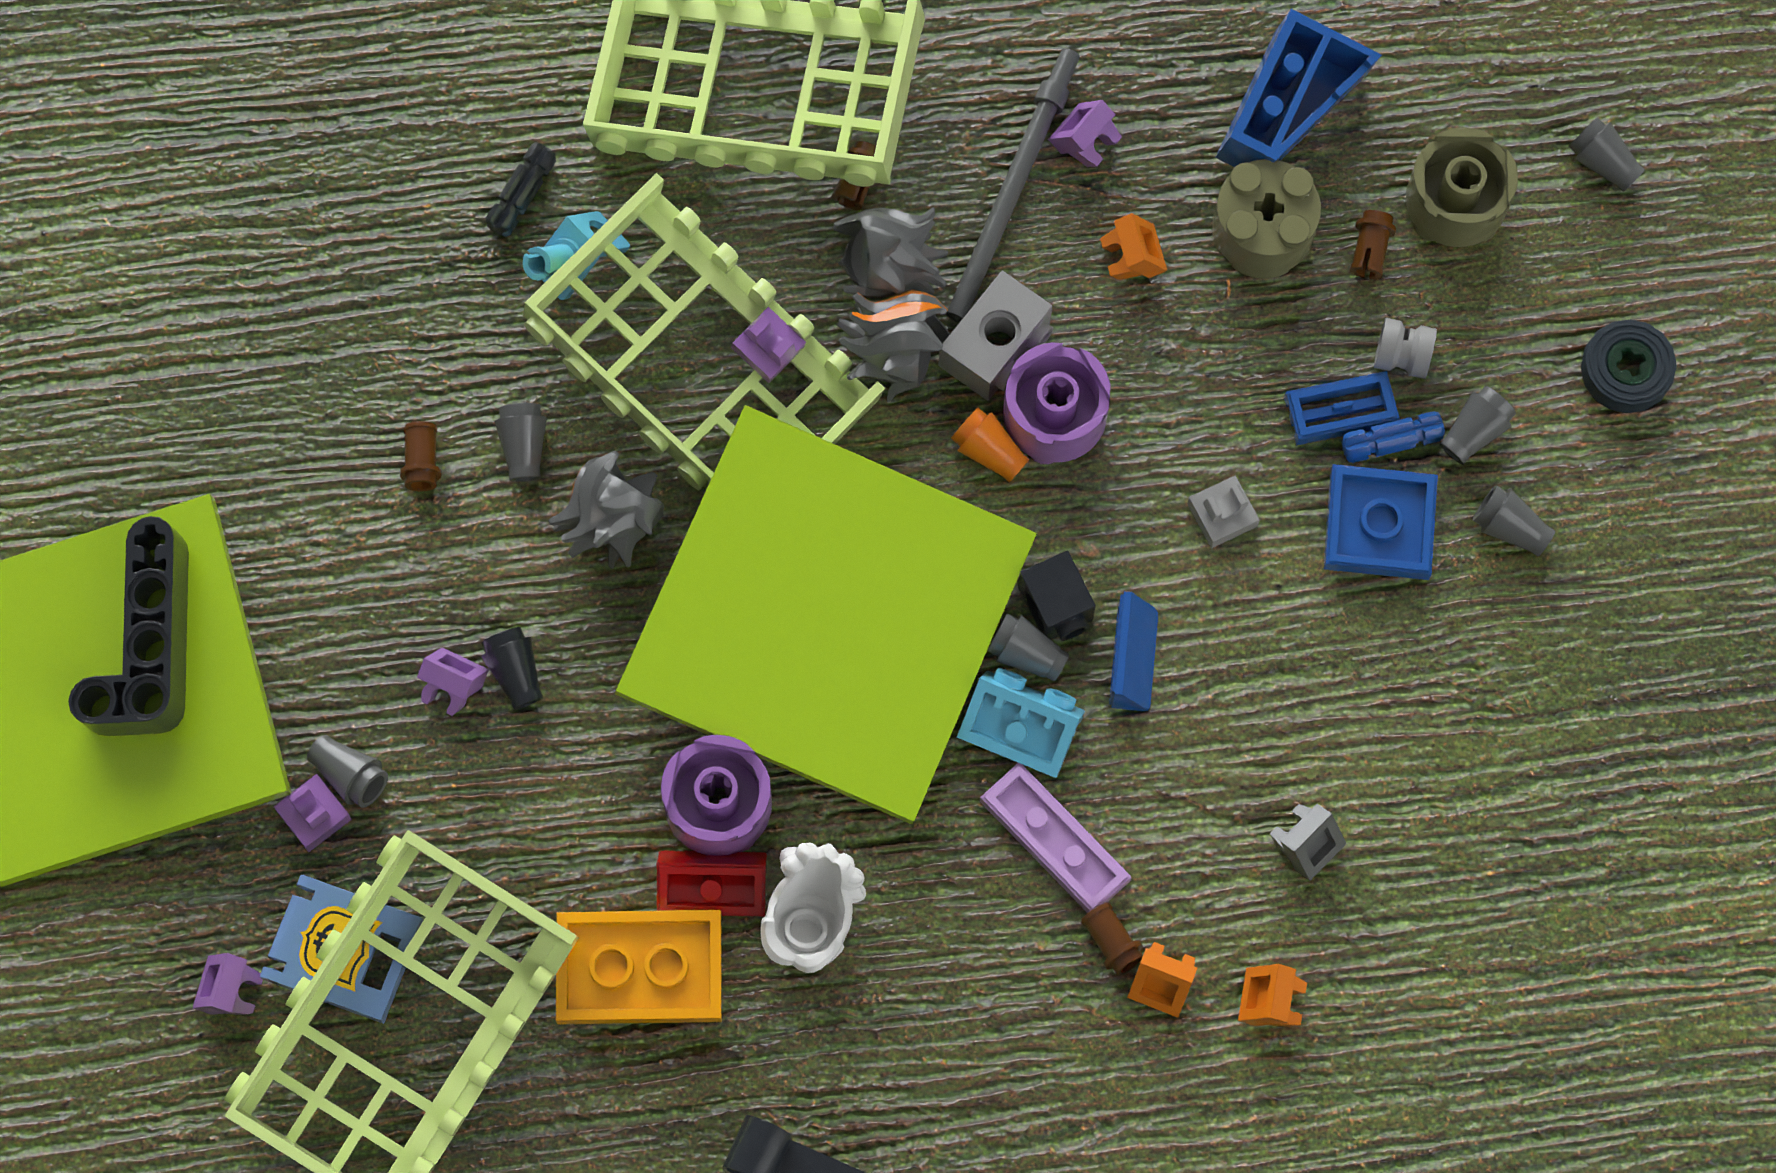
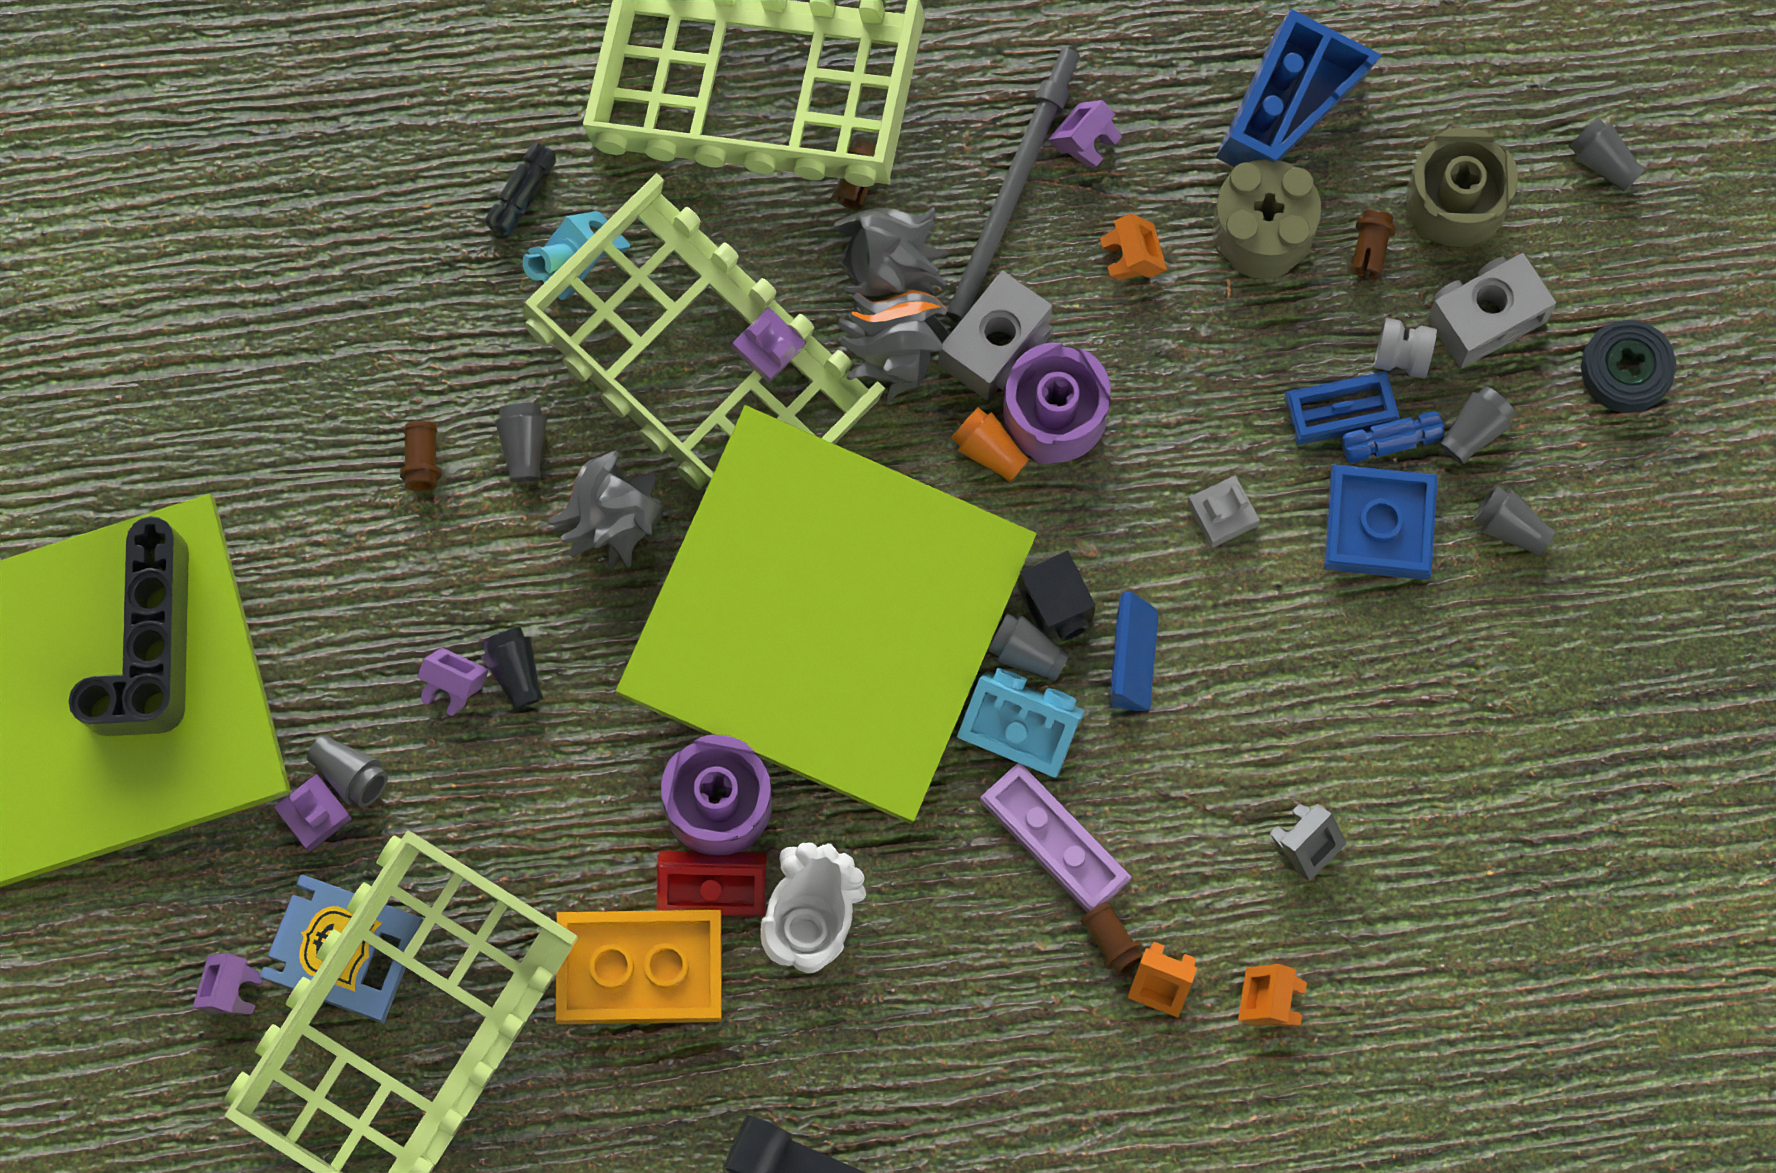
none -> light grey brick [1428,253,1556,369]

